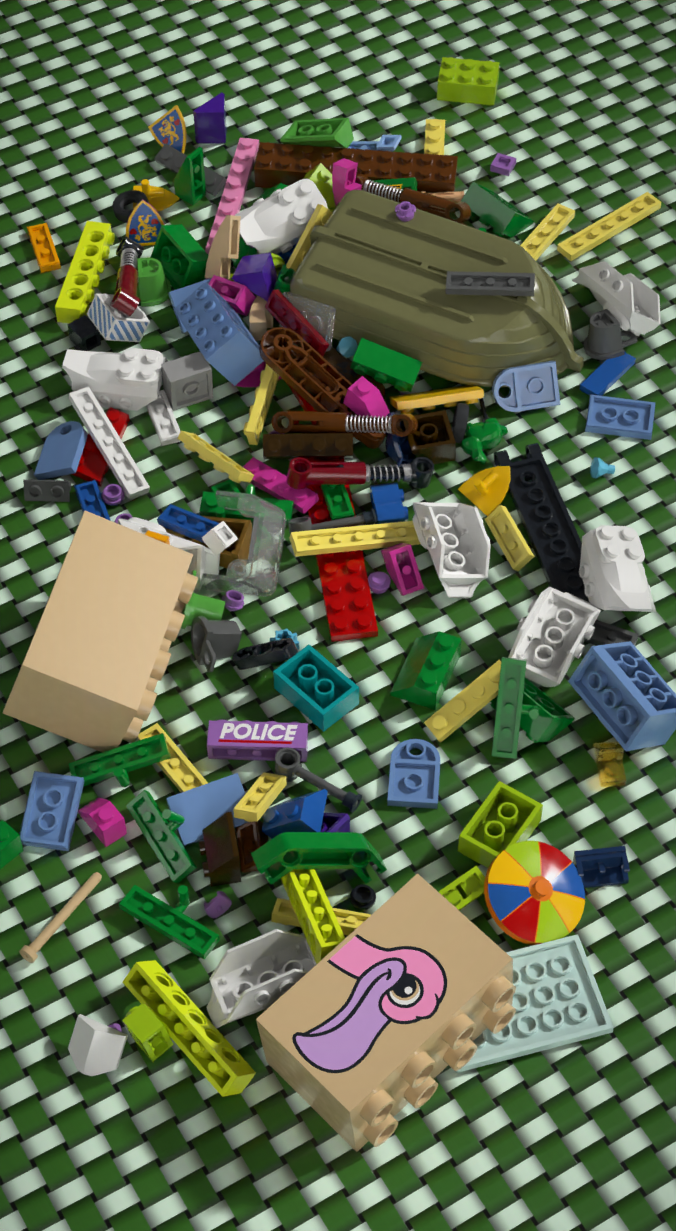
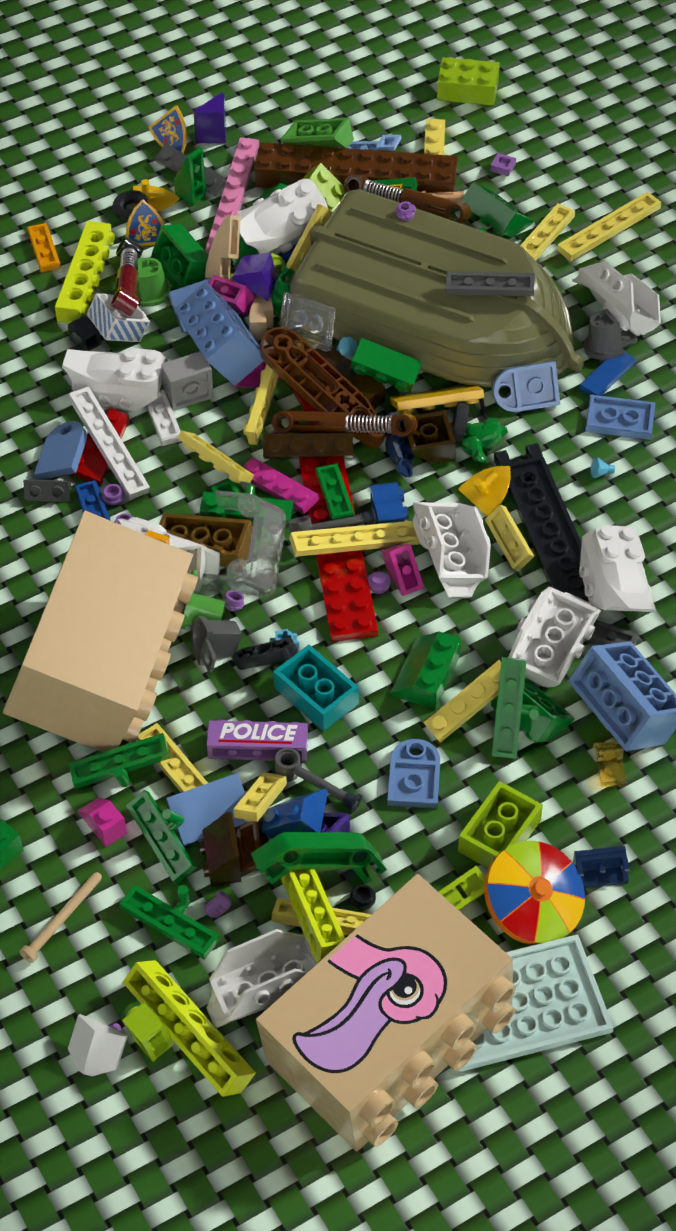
medium blue tile [19,771,84,851] -> none
blue tile [157,504,219,543] -> none
white slope [202,521,238,556] -> none
dark red tile [265,290,330,357] -> none
piece [286,457,434,490] -> none
dark pink slope [332,158,362,206] -> none
dark pink slope [344,376,390,418] -> none

